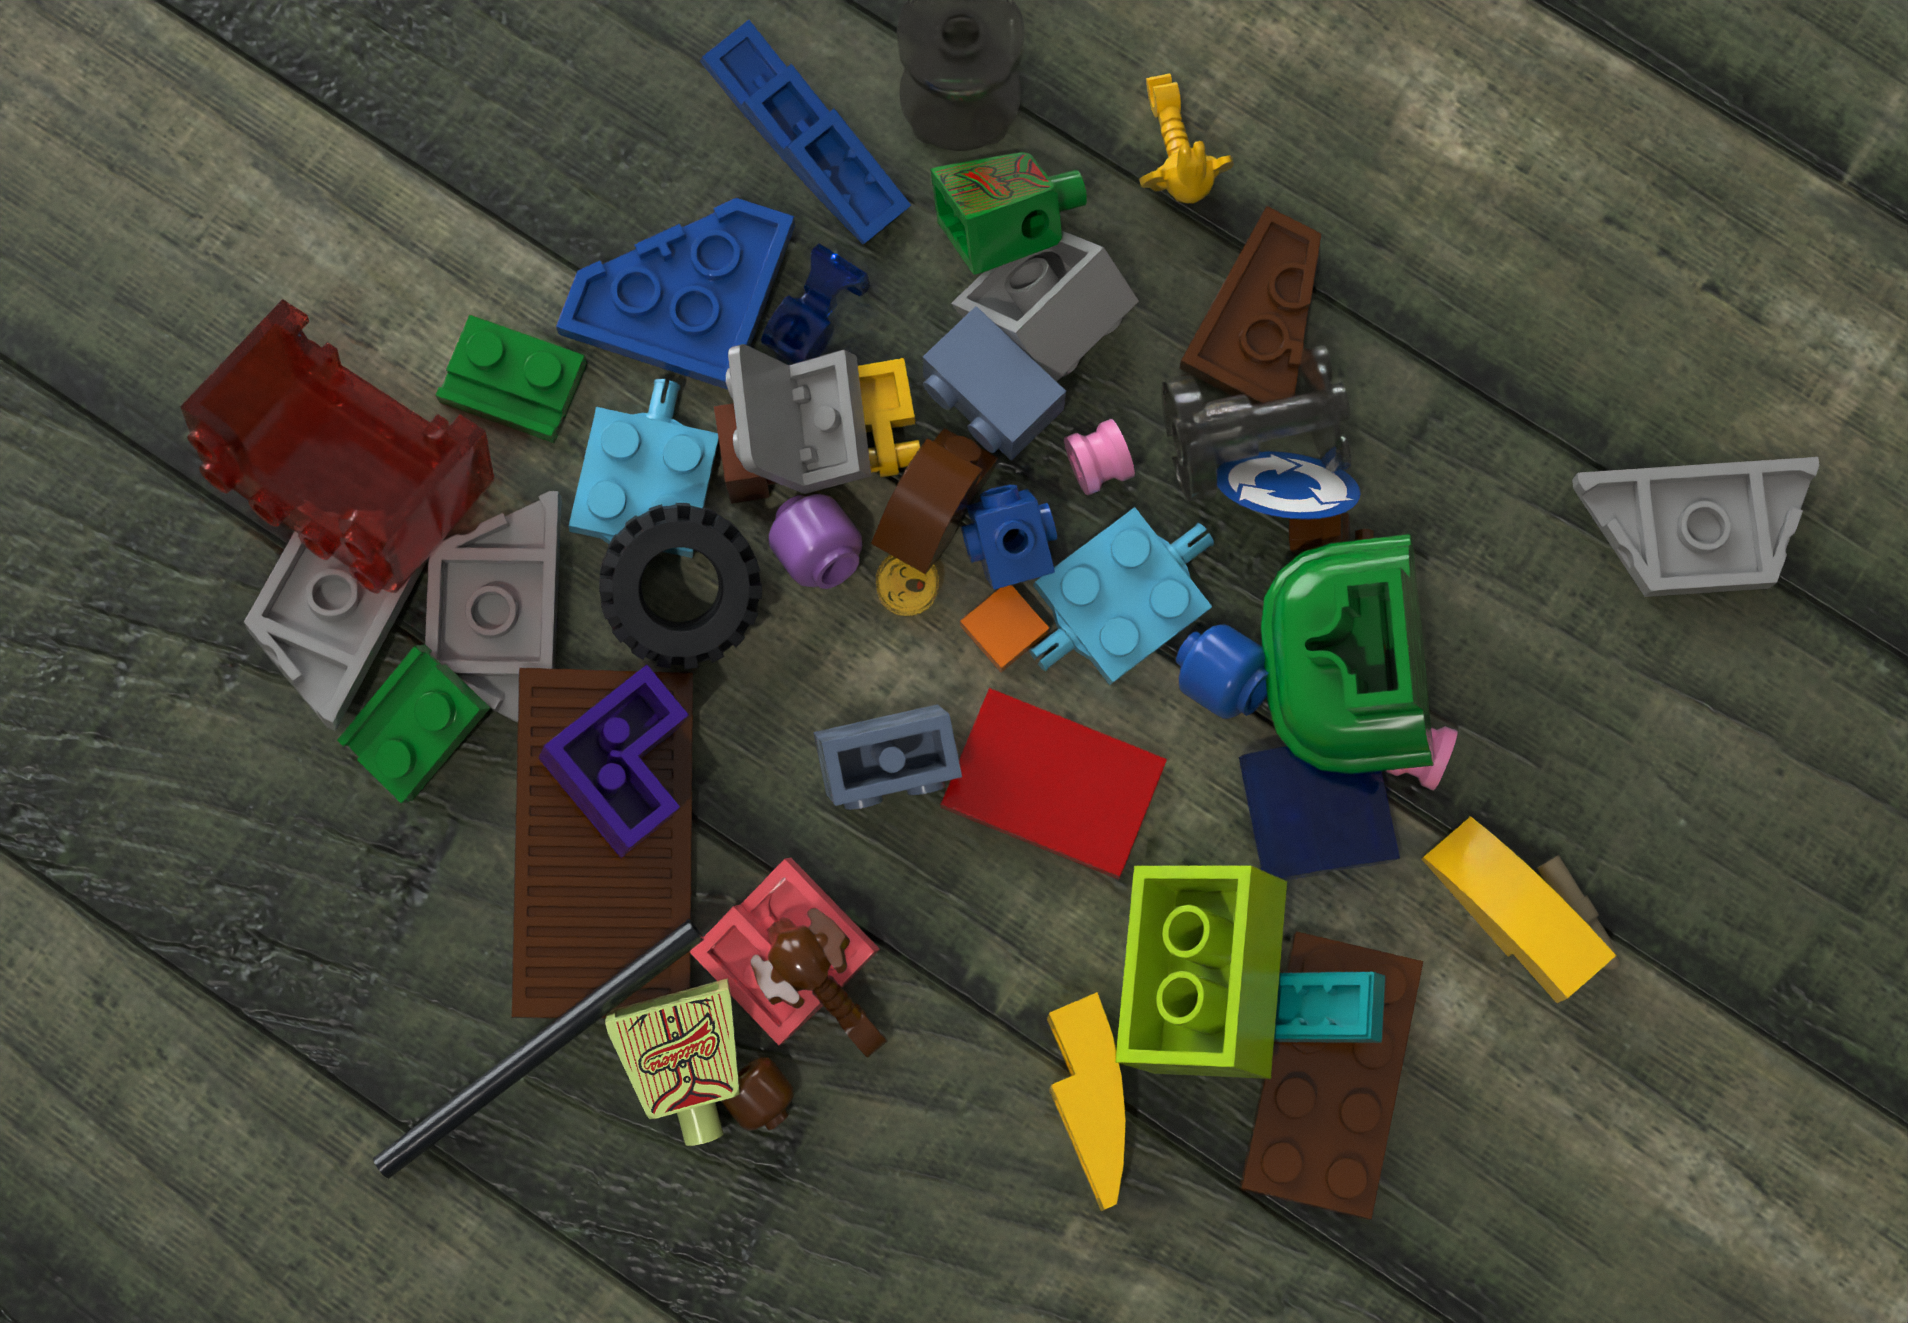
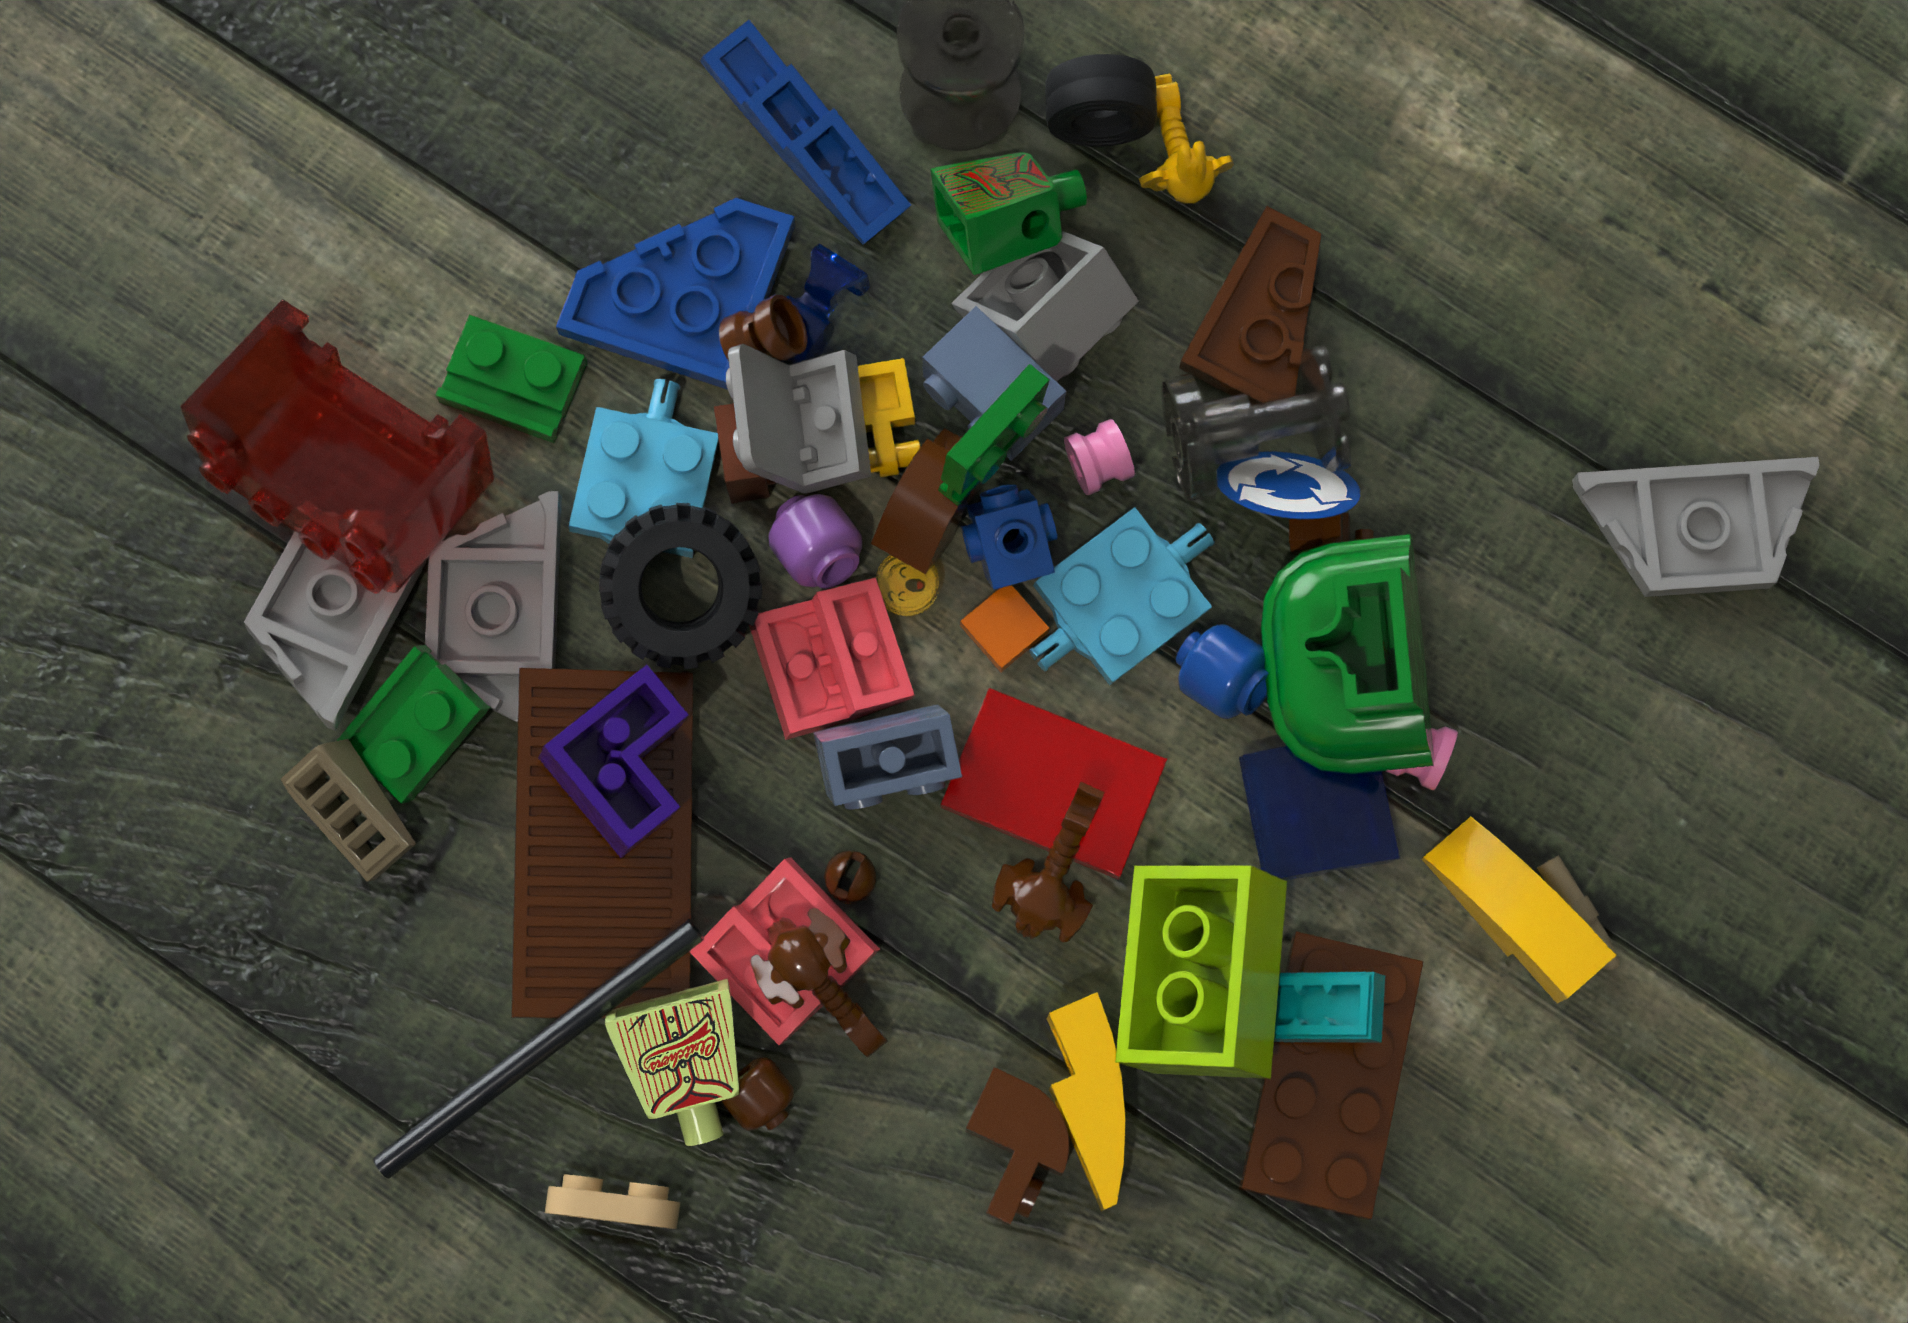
none -> dark tan slope [281,739,416,882]
none -> tan plate [545,1174,681,1229]
none -> reddish brown wheel [719,295,808,361]
none -> coral slope [749,577,915,740]
none -> reddish brown hinge [824,851,876,904]
none -> green plate [938,364,1050,506]
none -> reddish brown brick [965,1067,1069,1226]
none -> reddish brown piece [992,782,1105,942]
none -> black tyre [1045,54,1157,147]

